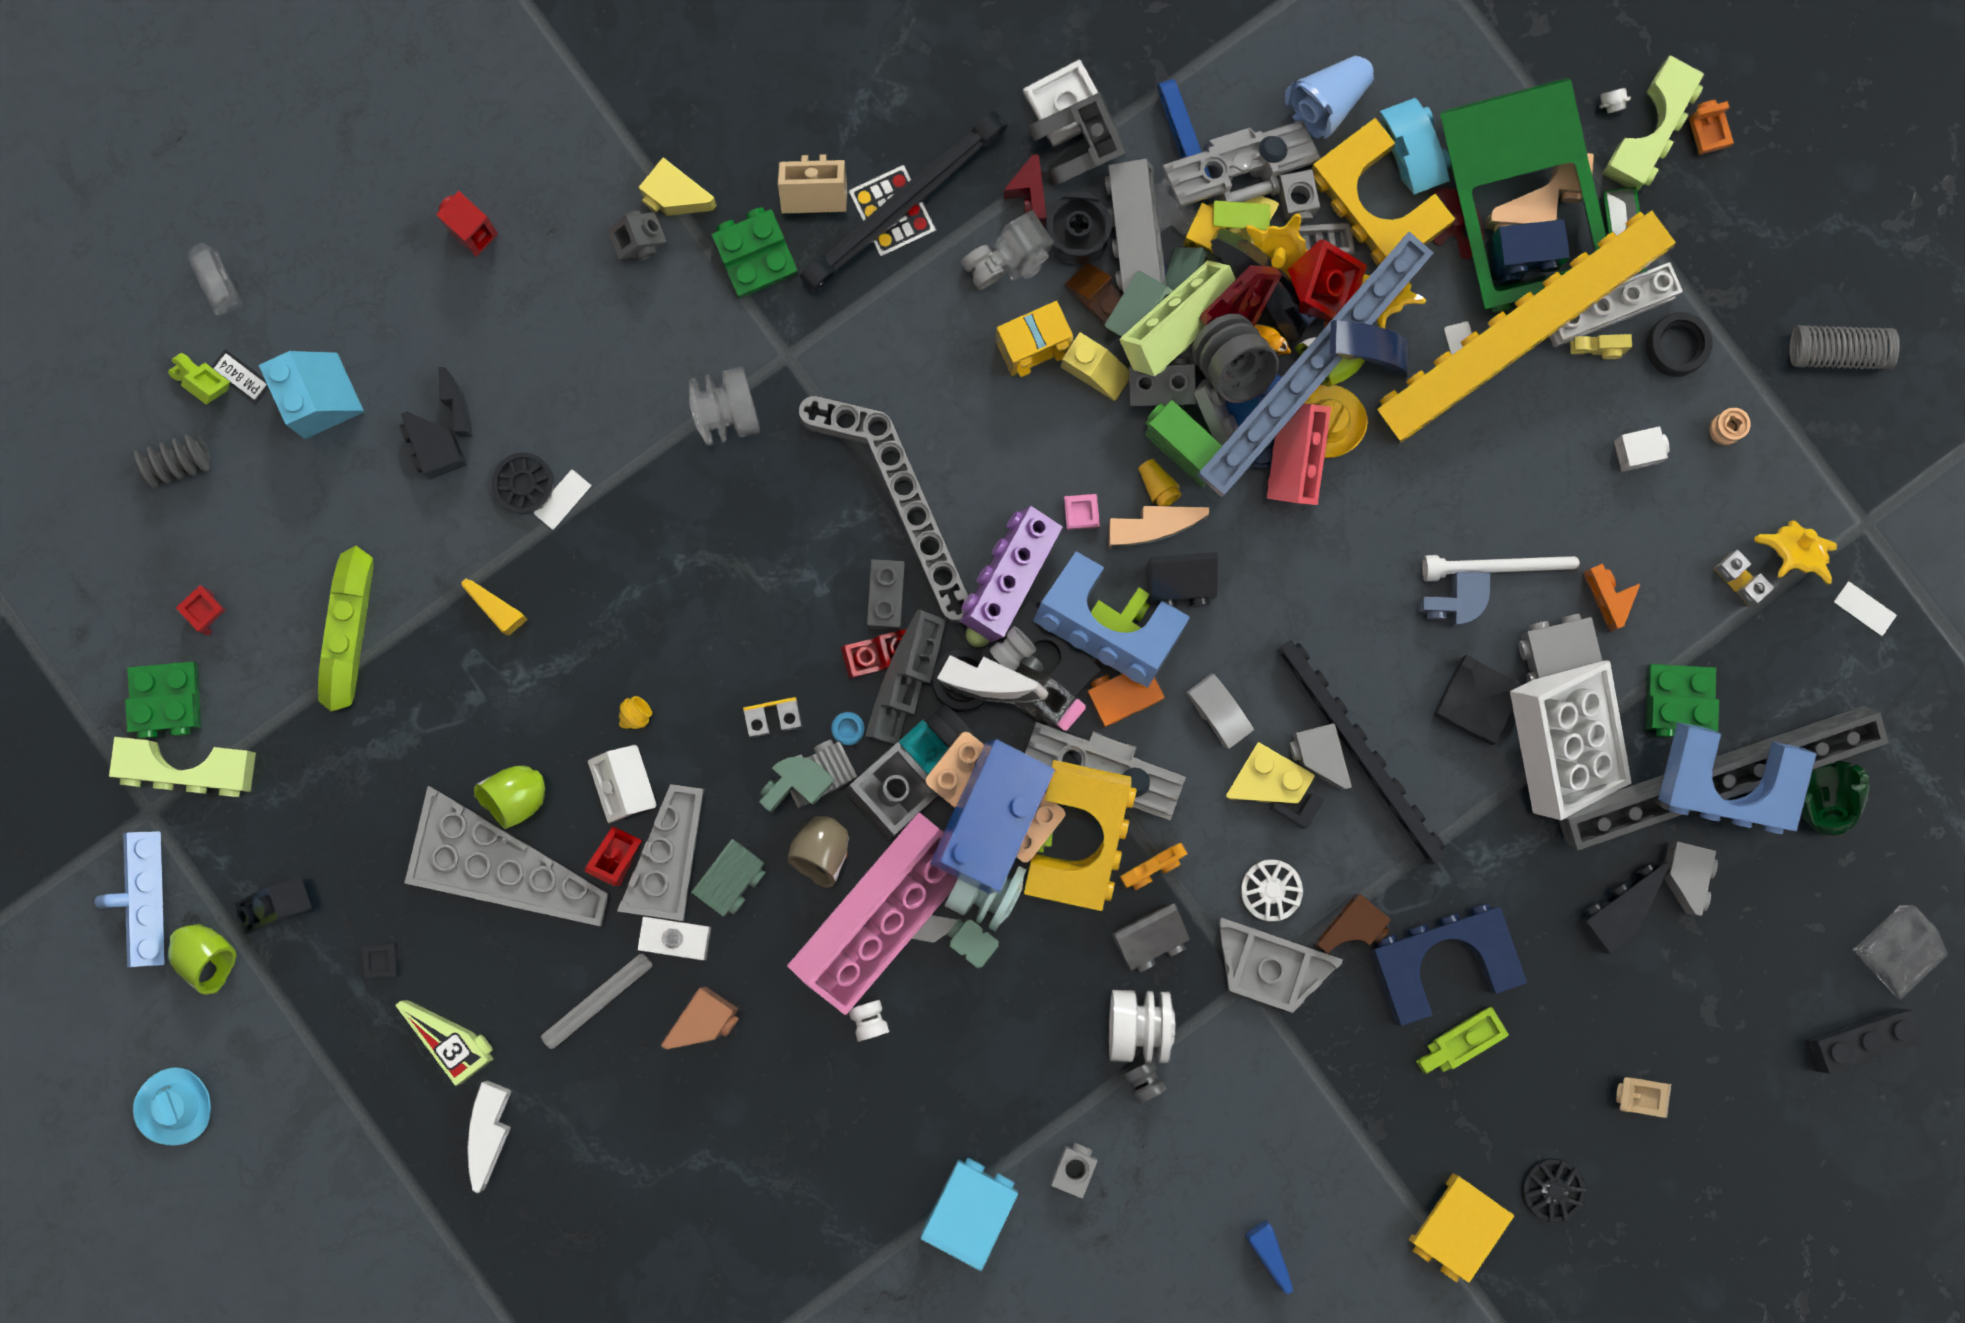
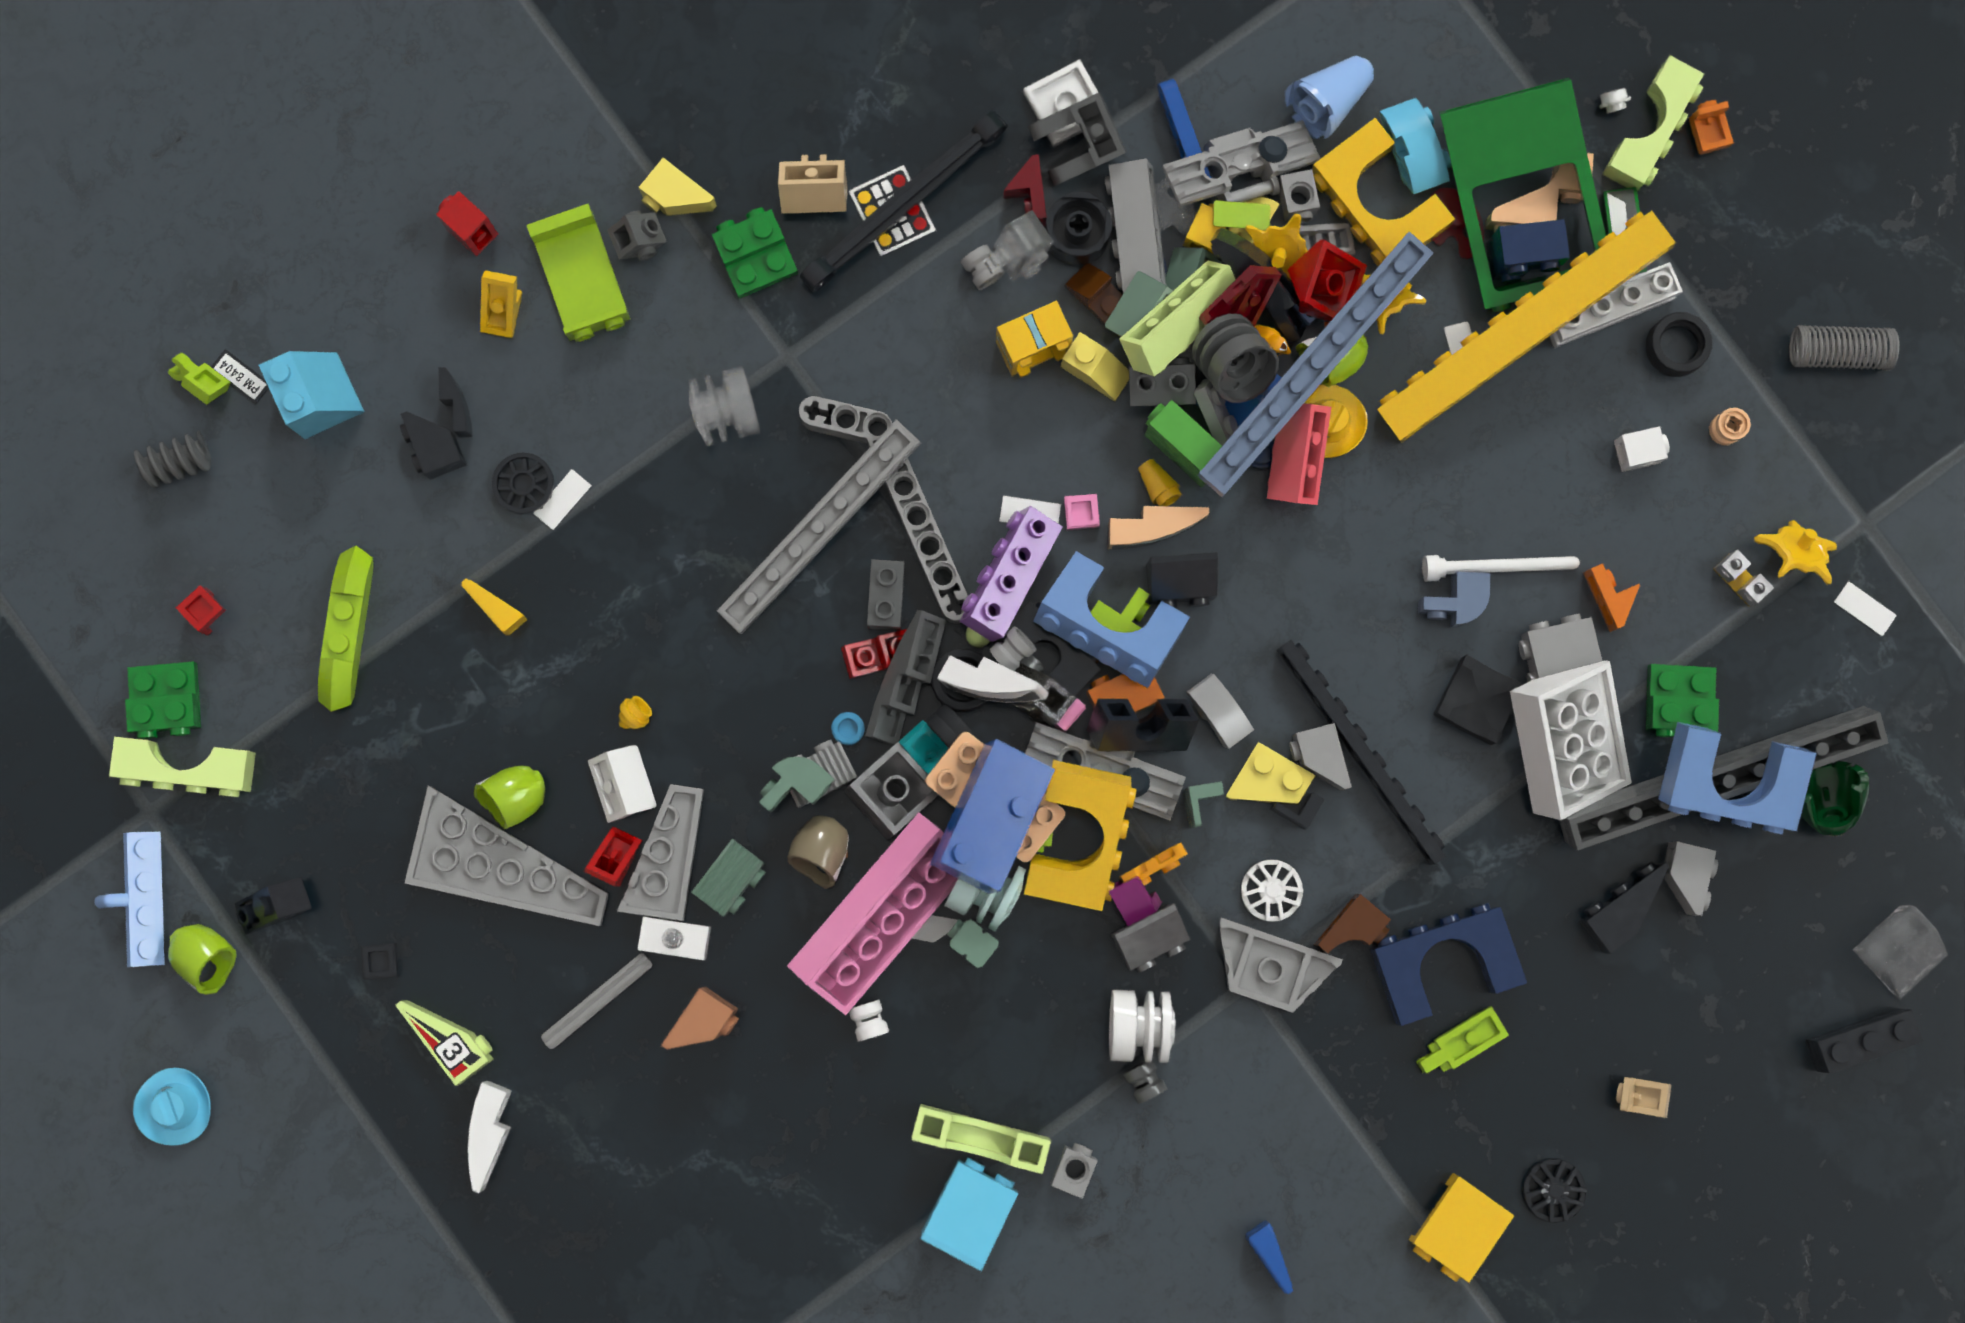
clear brick [186,243,242,315] -> none
flat silver piece [743,697,802,738] -> none
dark blue slope [1330,320,1409,378] -> none
light yellow plate [1570,334,1632,359] -> none
none -> yellow slope [480,270,522,338]
none -> lime panel [527,204,630,342]
none -> light grey tile [717,419,921,634]
none -> yellowish green arch [911,1104,1051,1174]
none -> white sticker [999,496,1061,523]
none -> black arch [1086,699,1199,752]
none -> magenta panel [1109,877,1162,926]
none -> sand green panel [1183,781,1224,829]

